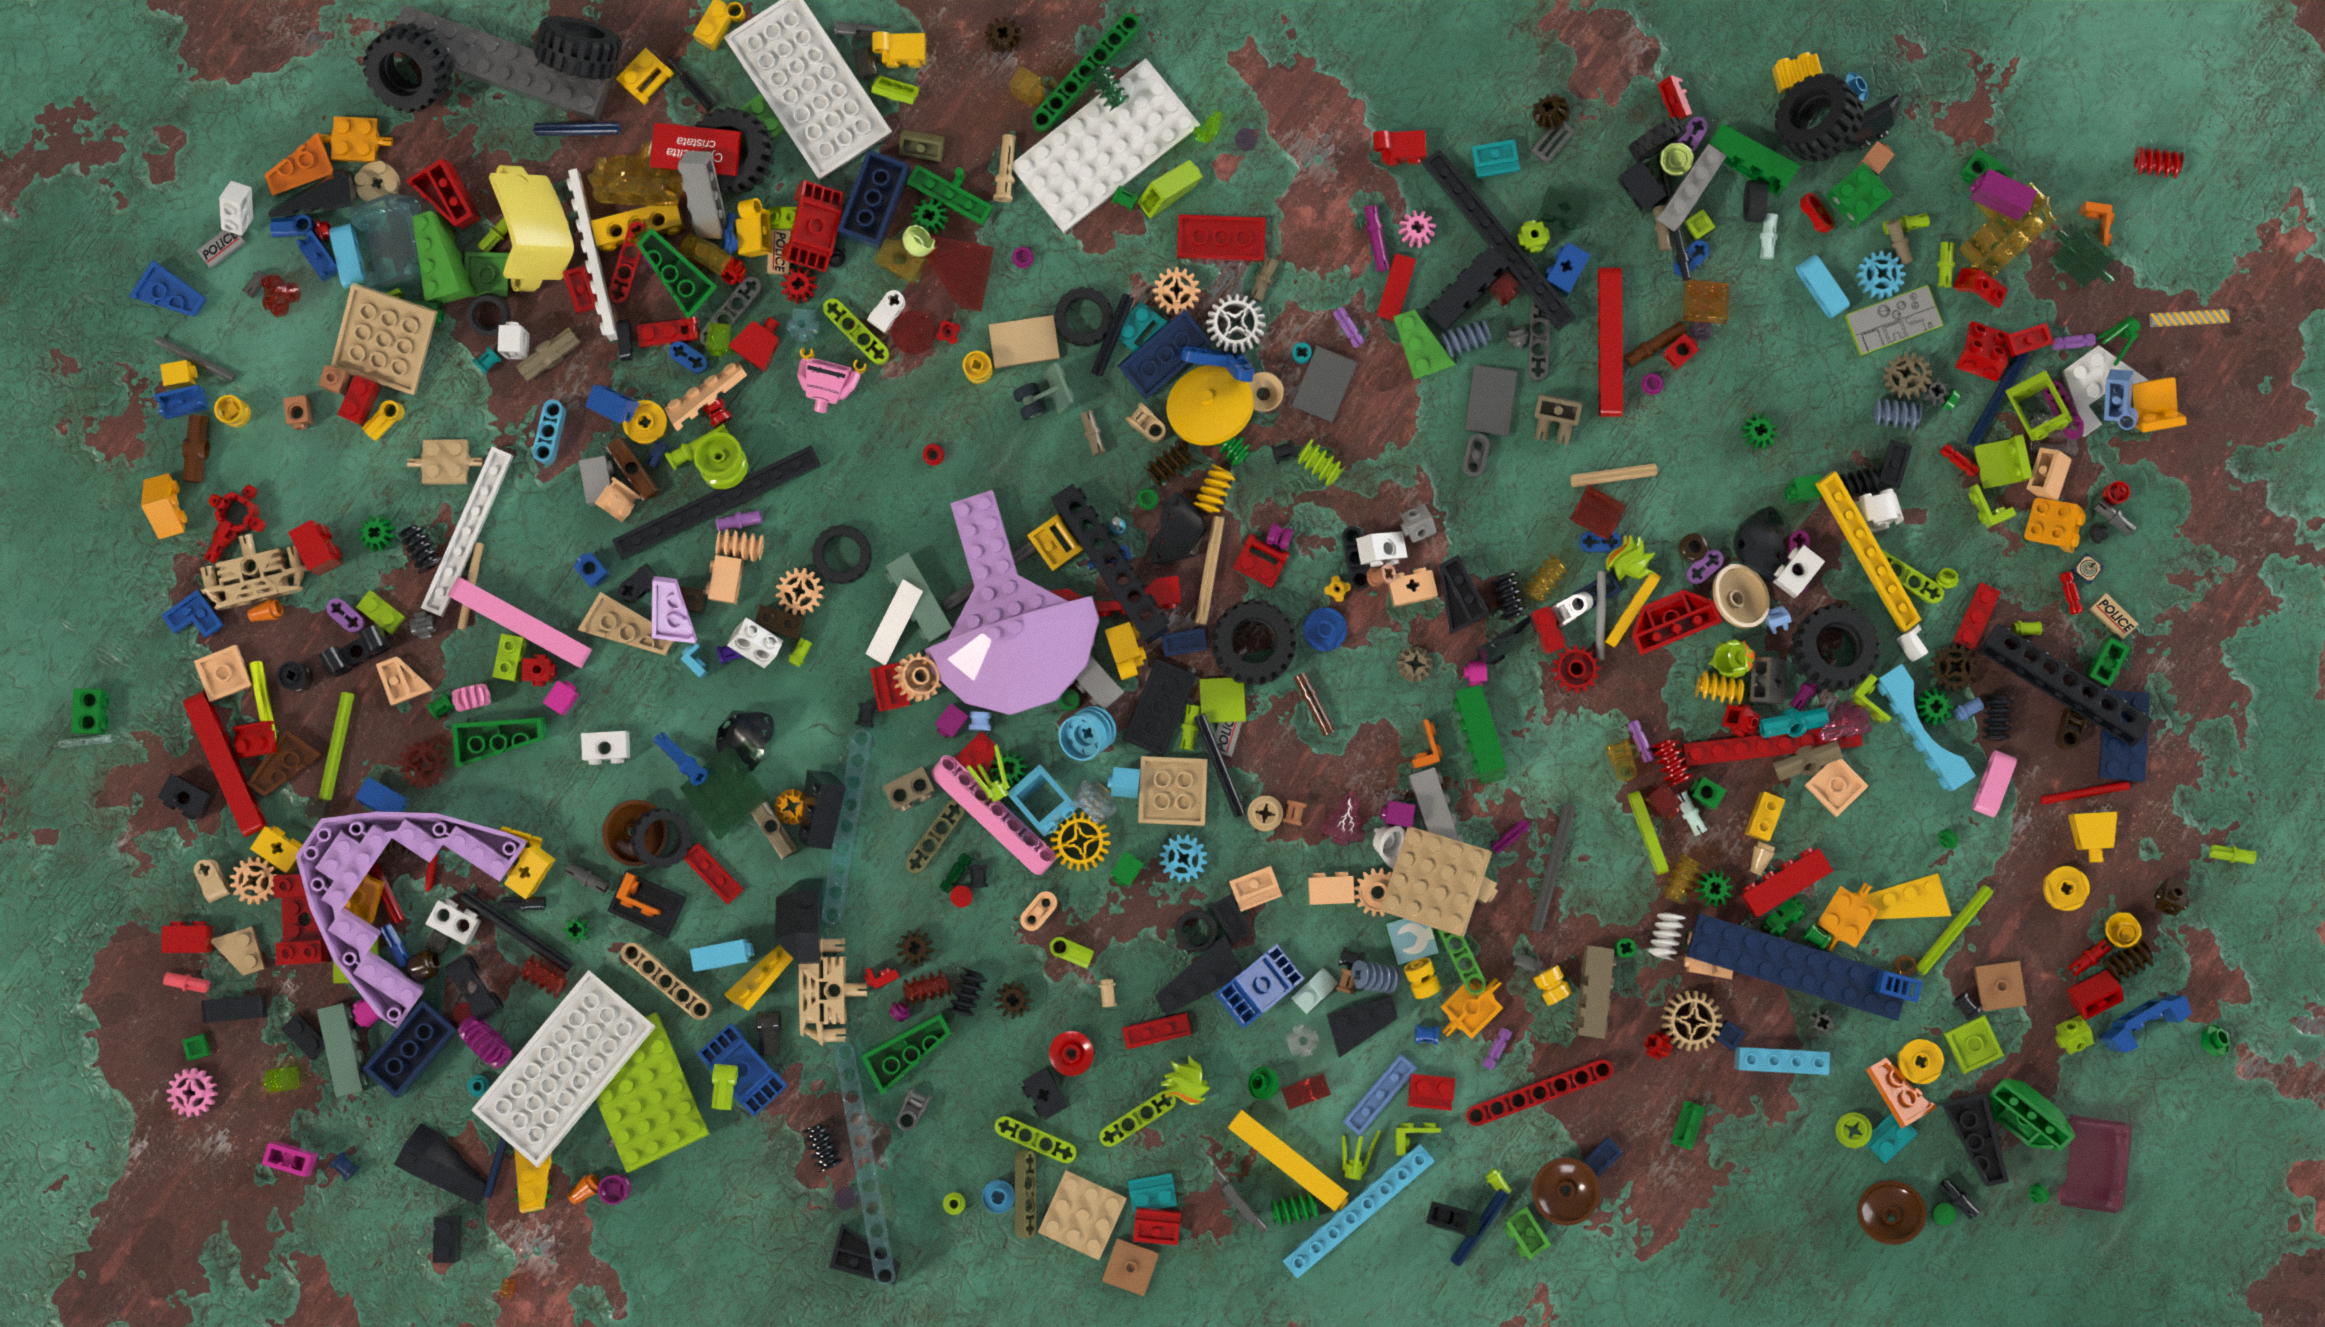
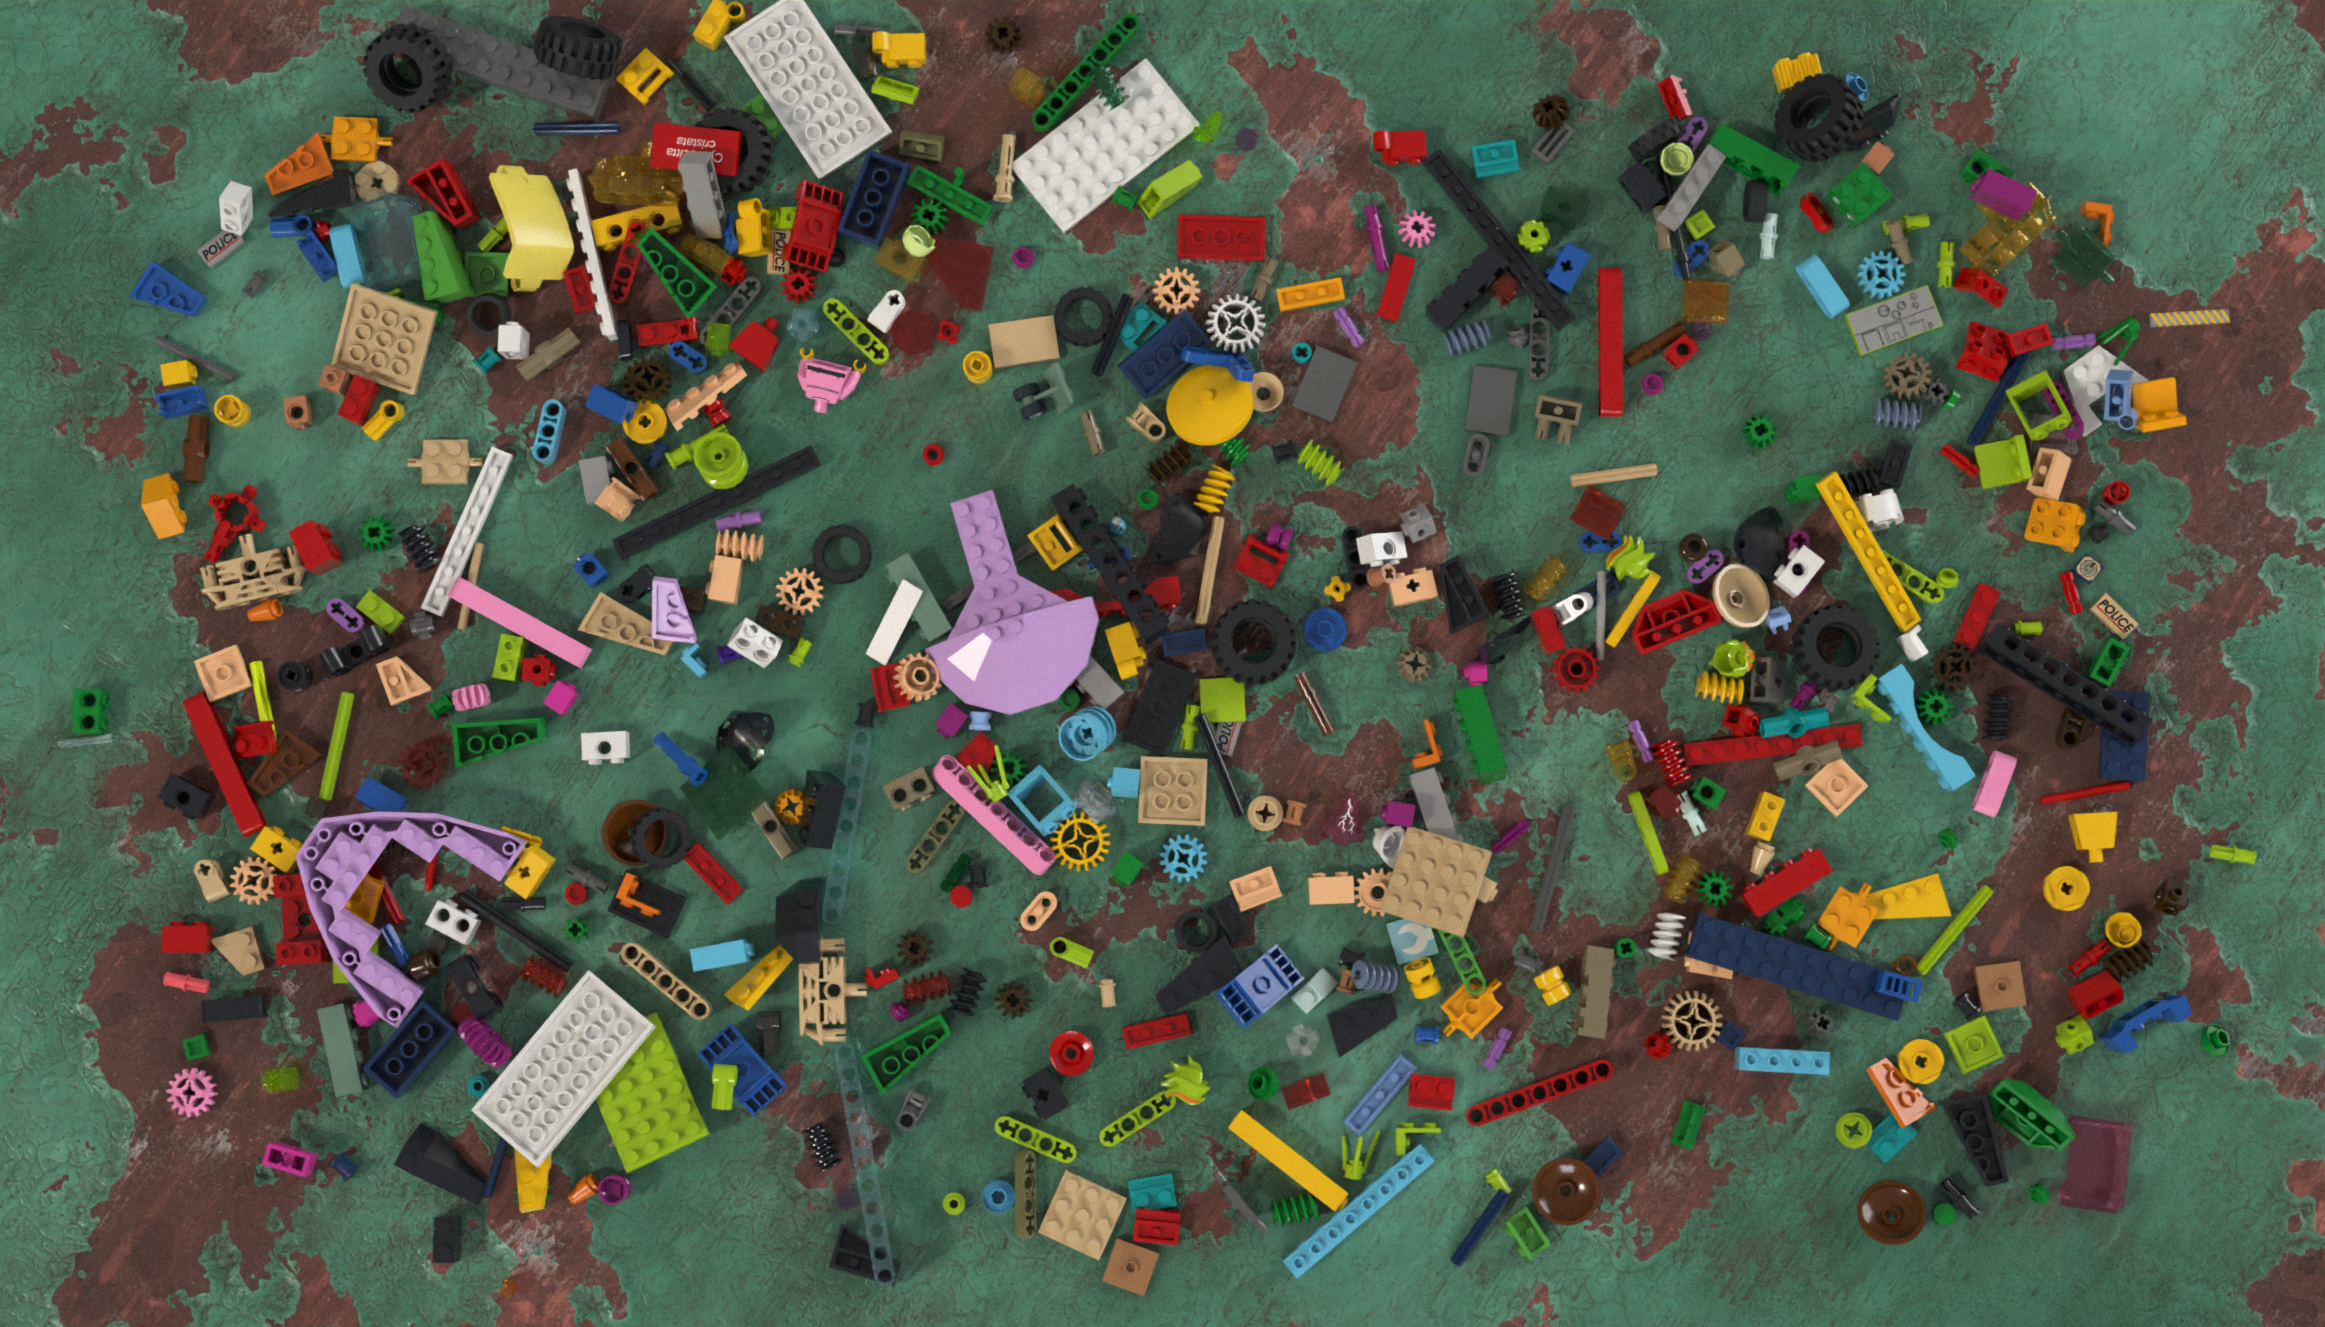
blue plate [161,589,225,638] -> none
clear red plate [261,273,301,318] -> none
black plate [281,1013,325,1060] -> none
bright green wing [1393,309,1456,379] -> none
black brick [1426,1201,1482,1238] -> none
clear pink rock [1819,701,1872,741] -> none
medium blue pin [1954,697,1984,721] -> none
lime bracket [1969,484,2016,528] -> none
red piece [2133,146,2184,179] -> none
none -> red tile [565,883,589,905]
none -> dark brown gear [624,357,672,404]
none -> light orange plate [1276,277,1345,312]
none -> dark tan brick [1707,239,1745,277]

